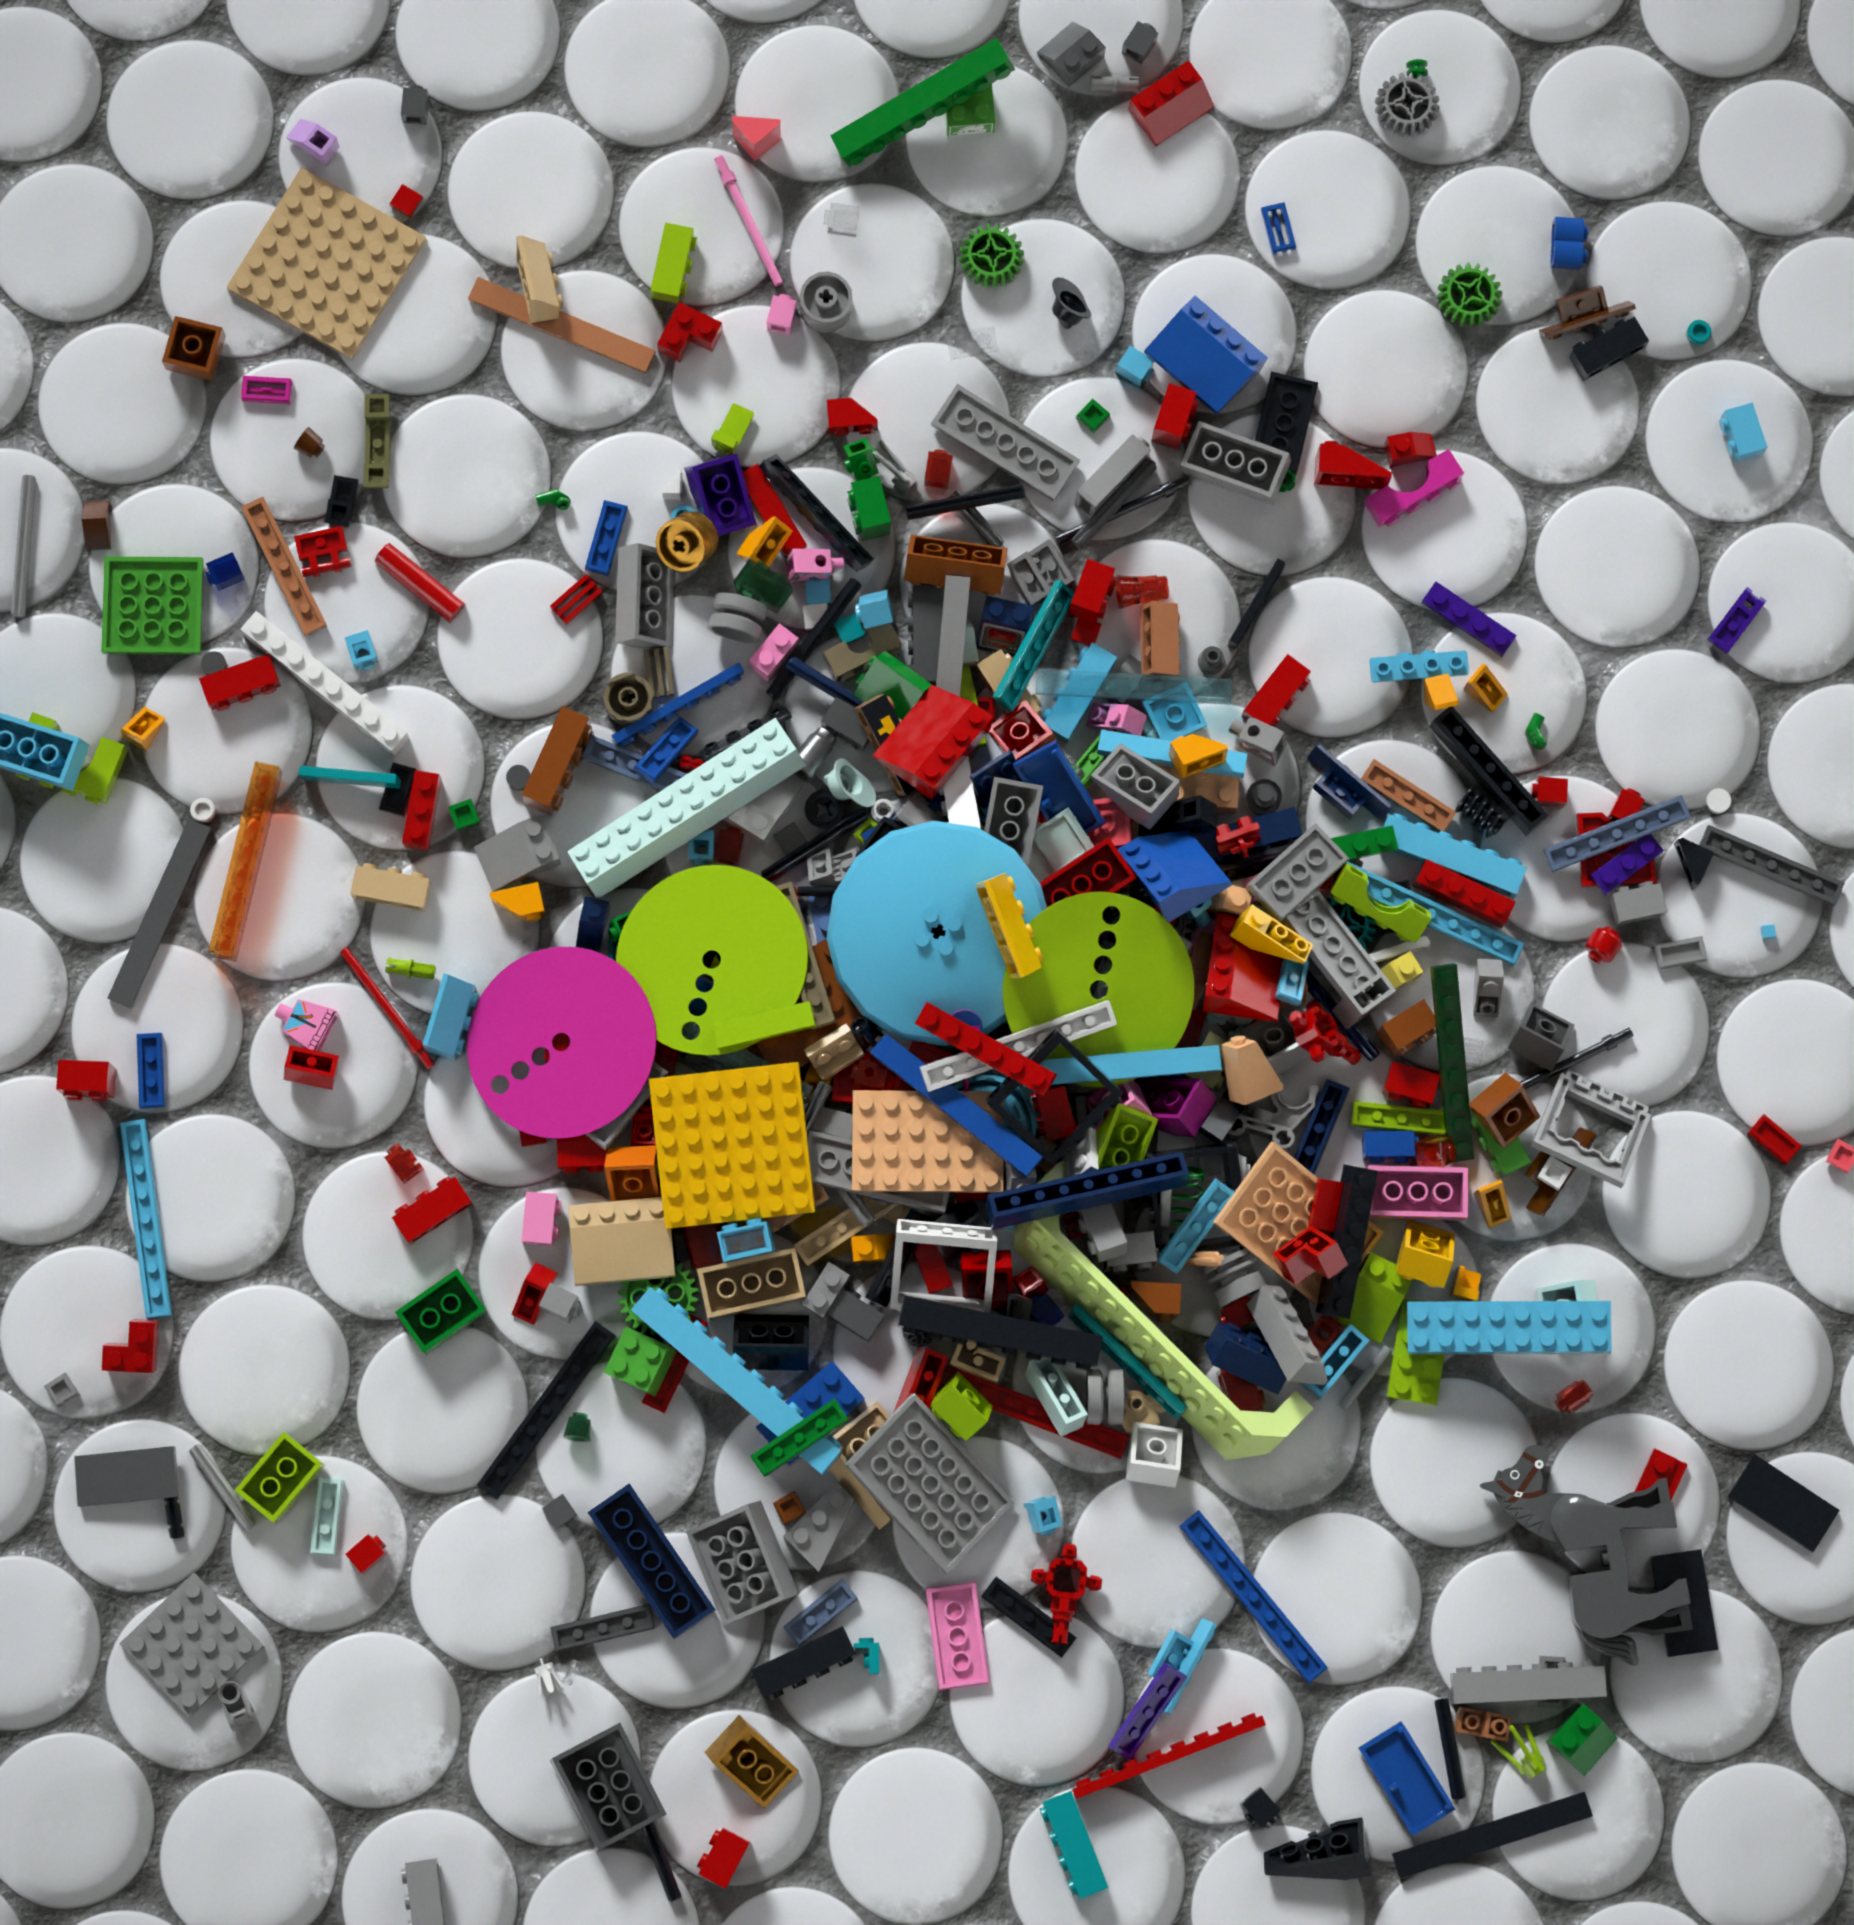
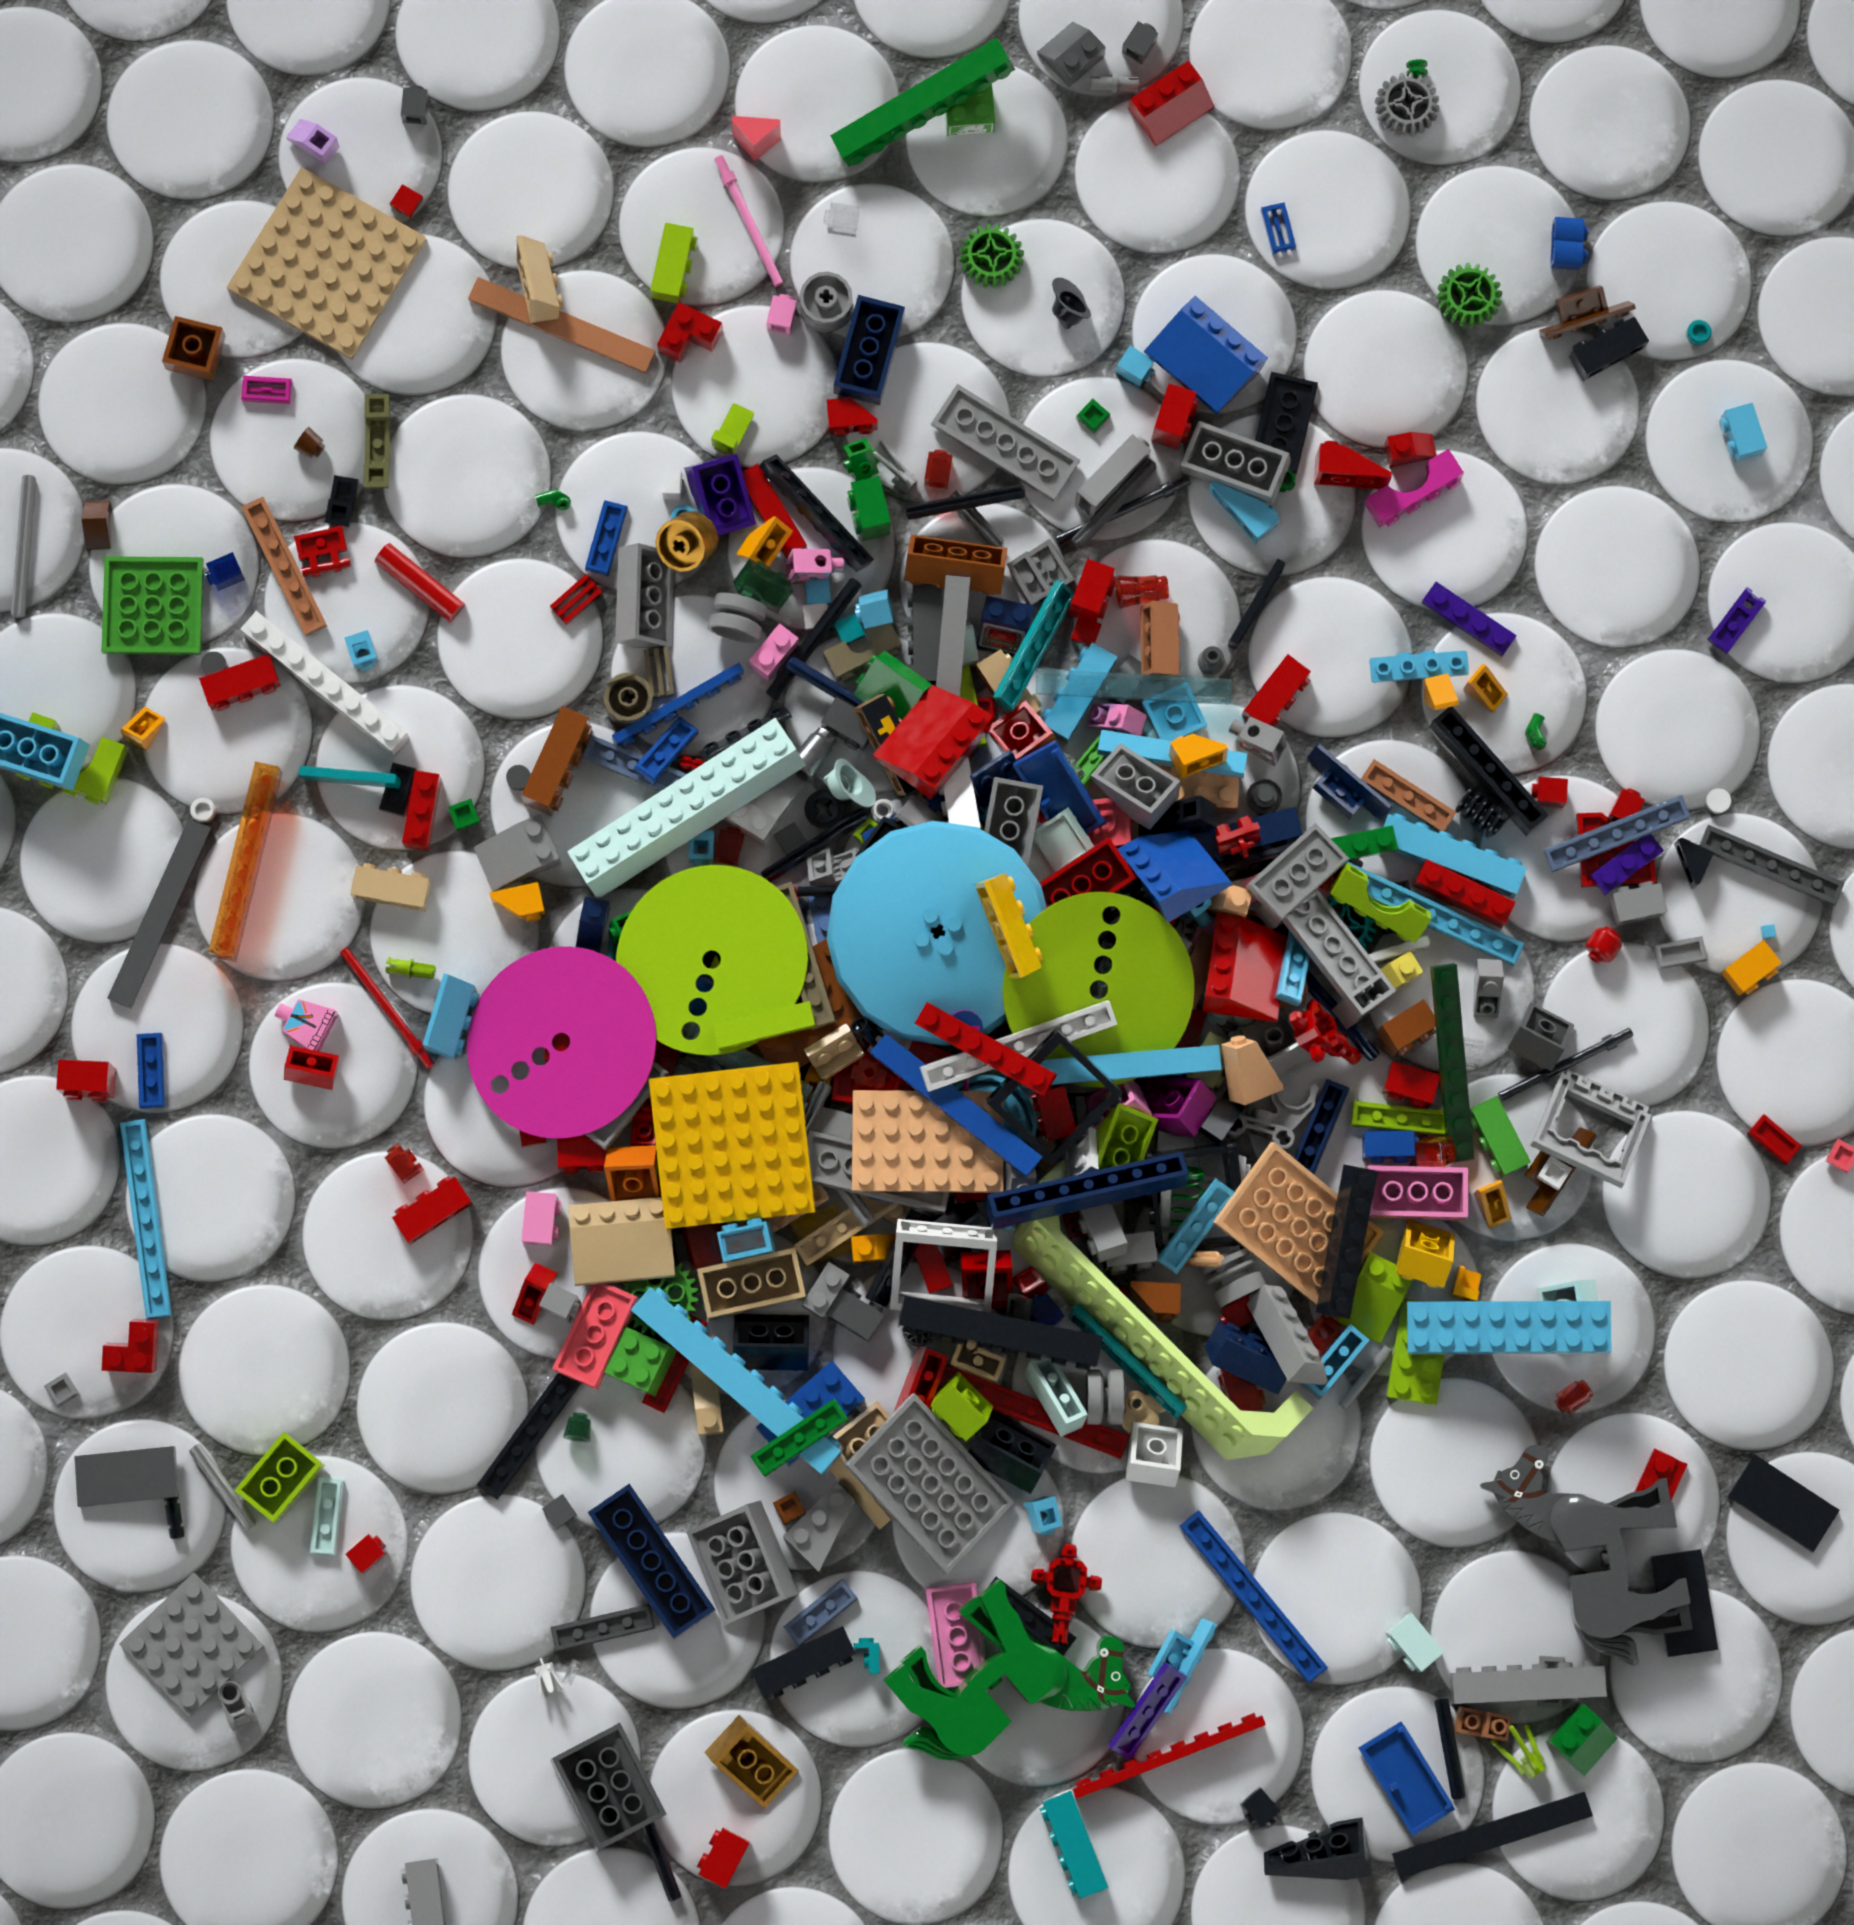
green brick [395,1269,488,1355] -> none
clear brick [946,326,998,360] -> none
yellow slope [1230,905,1313,964] -> none
red brick [1272,1226,1348,1285] -> none
red tile [1308,1178,1344,1232] -> none
dark orange slope [1468,1072,1541,1149] -> none
none -> coral tile [552,1283,640,1390]
none -> tan slope [690,1362,724,1436]
none -> dark blue brick [833,295,905,405]
none -> green animal [883,1579,1135,1760]
none -> black slope [968,1410,1057,1494]
none -> medium azure slope [1208,480,1279,544]
none -> light aqua brick [1386,1613,1444,1672]
none -> light orange brick [1721,940,1782,996]

